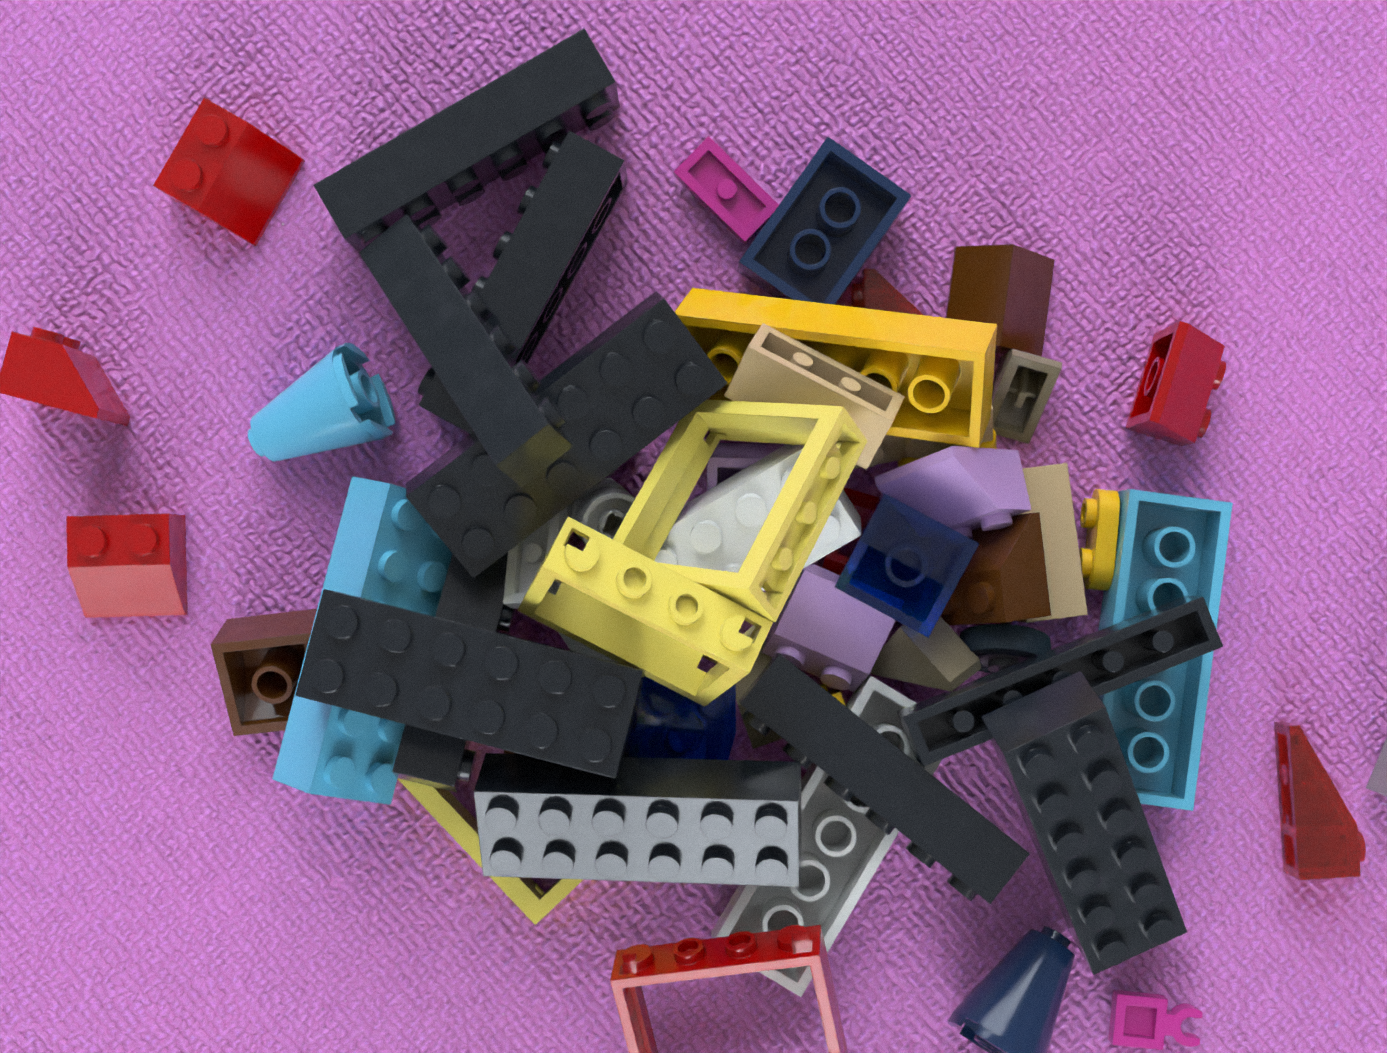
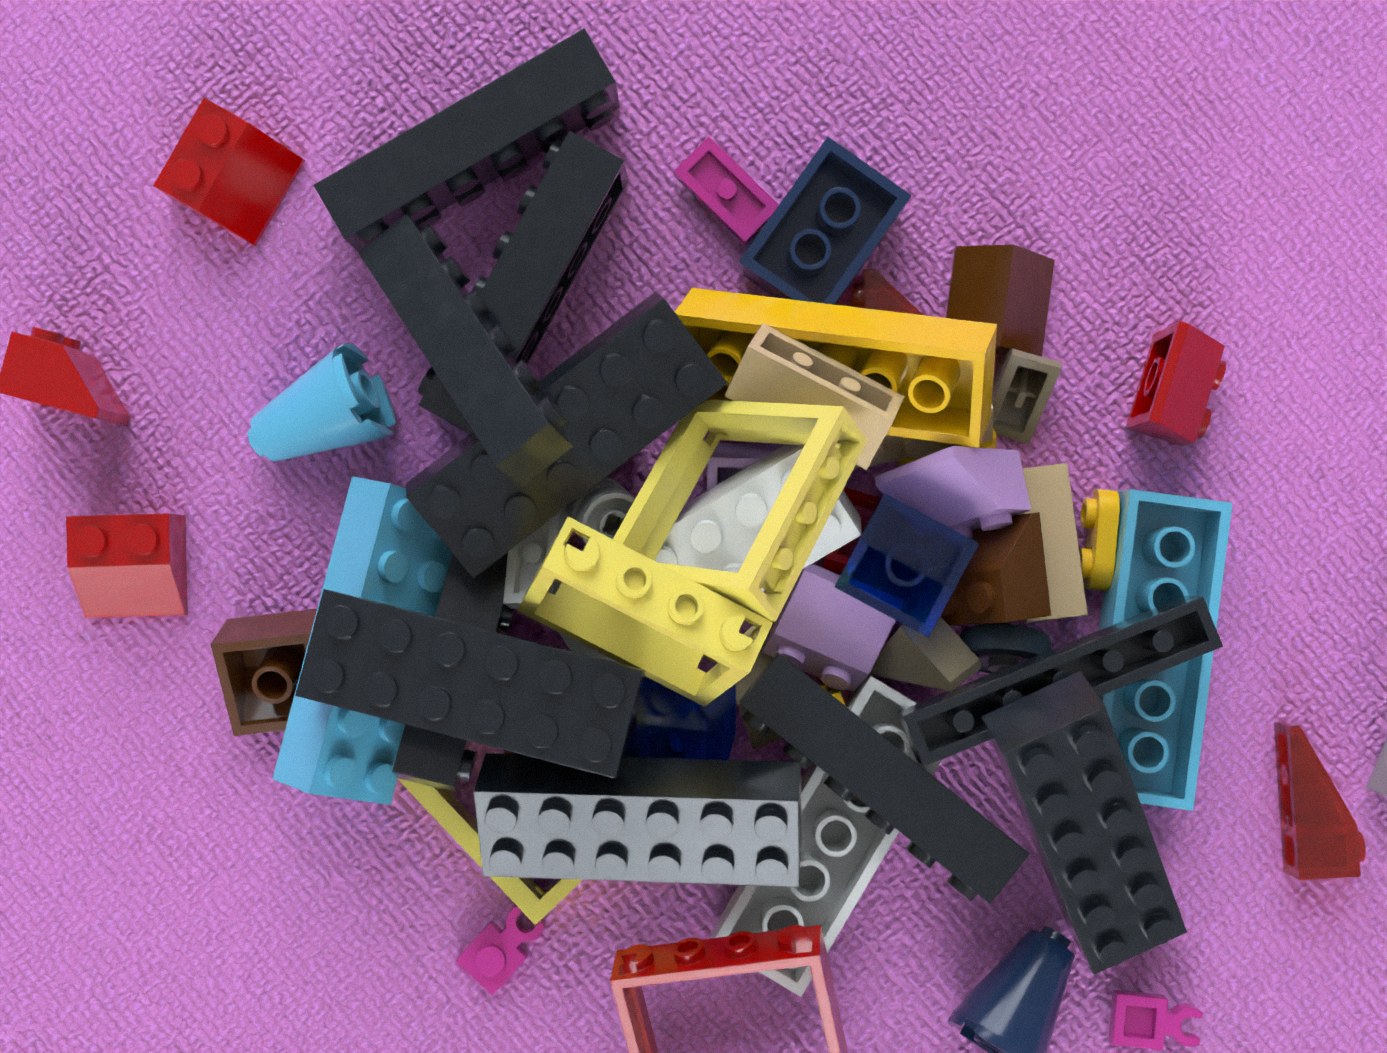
none -> dark pink plate [455,904,546,995]

